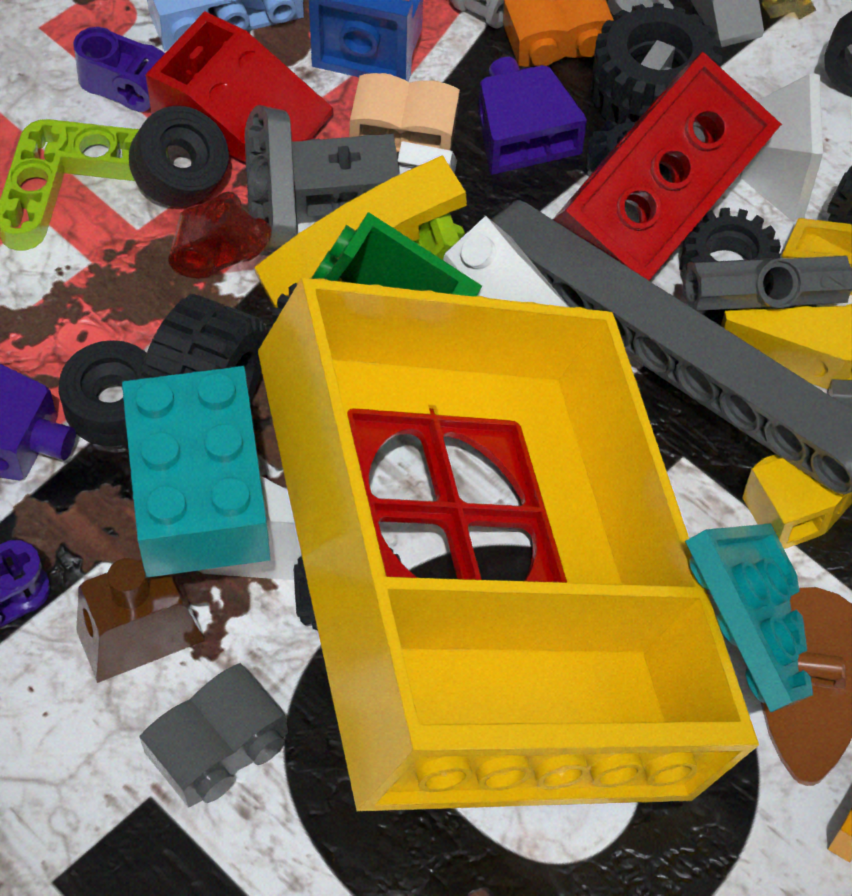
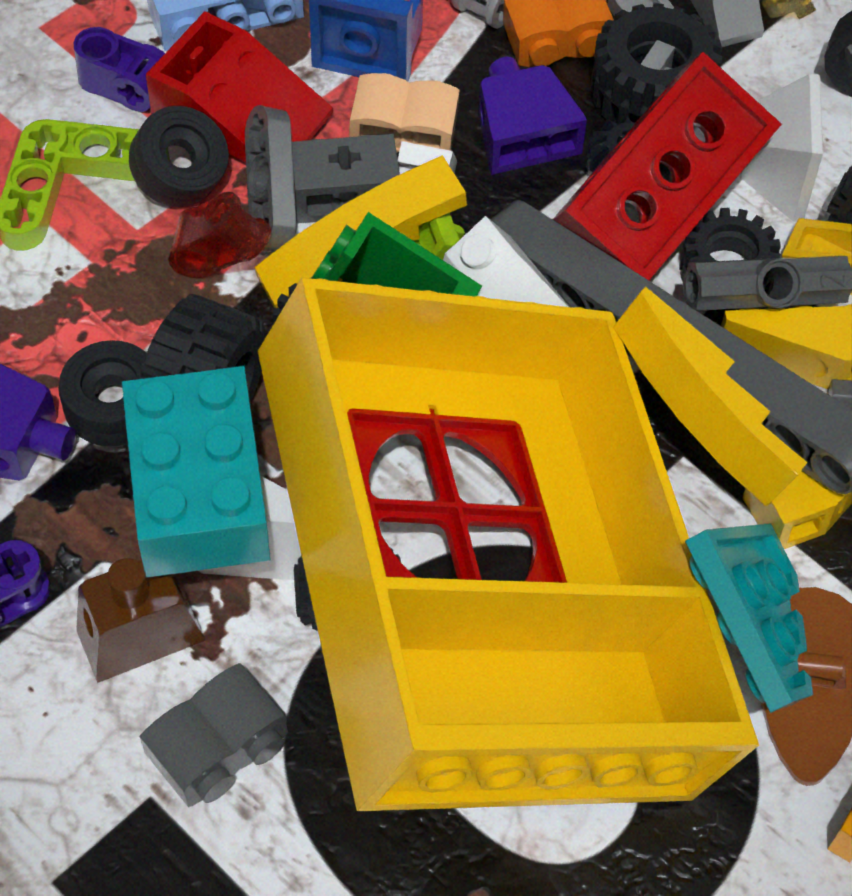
none -> yellow slope [613,286,807,507]

